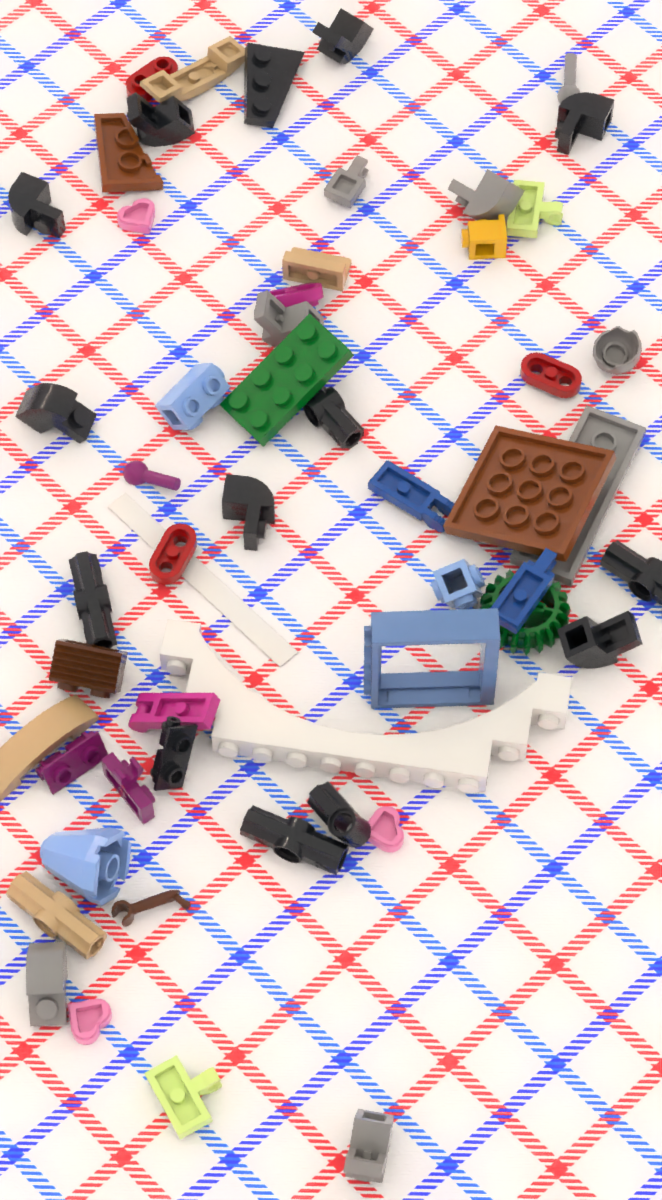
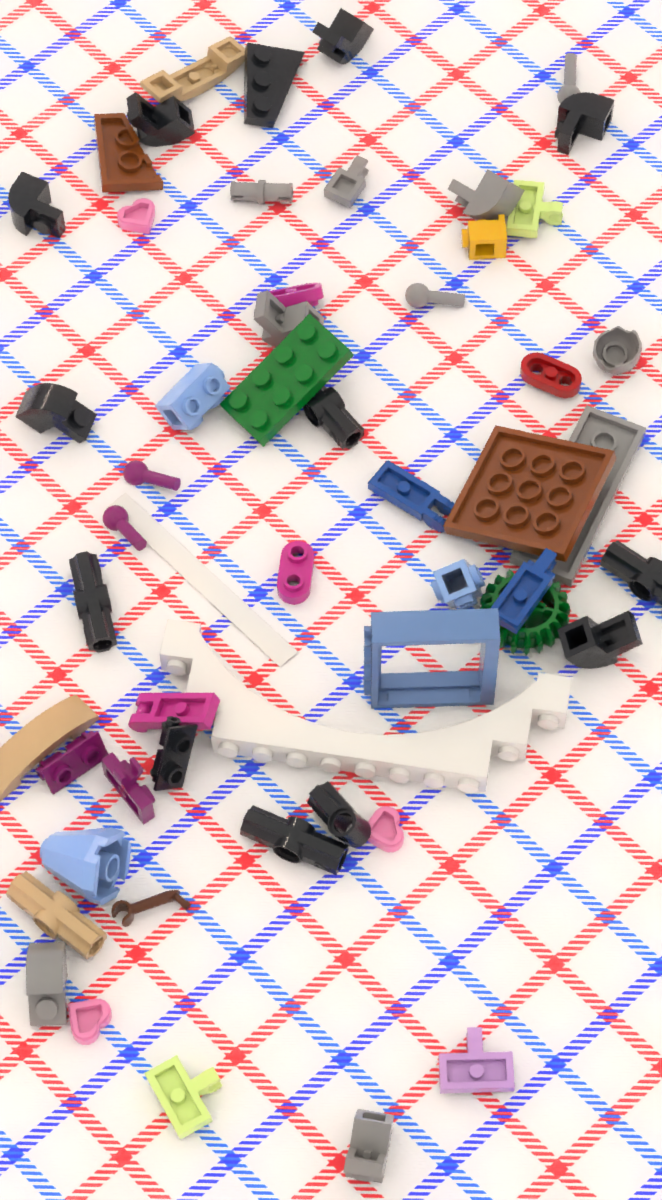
reddish brown brick [49,639,128,698] -> none
red plate [126,56,178,101] -> none
red plate [149,523,197,585] -> none
black brick [222,474,275,551] -> none
tan panel [282,247,352,292] -> none
none -> magenta bar [103,505,147,551]
none -> light grey pin [230,180,293,204]
none -> dark pink plate [277,541,314,605]
none -> light grey bar [405,283,465,308]
none -> lavender plate [438,1027,515,1094]

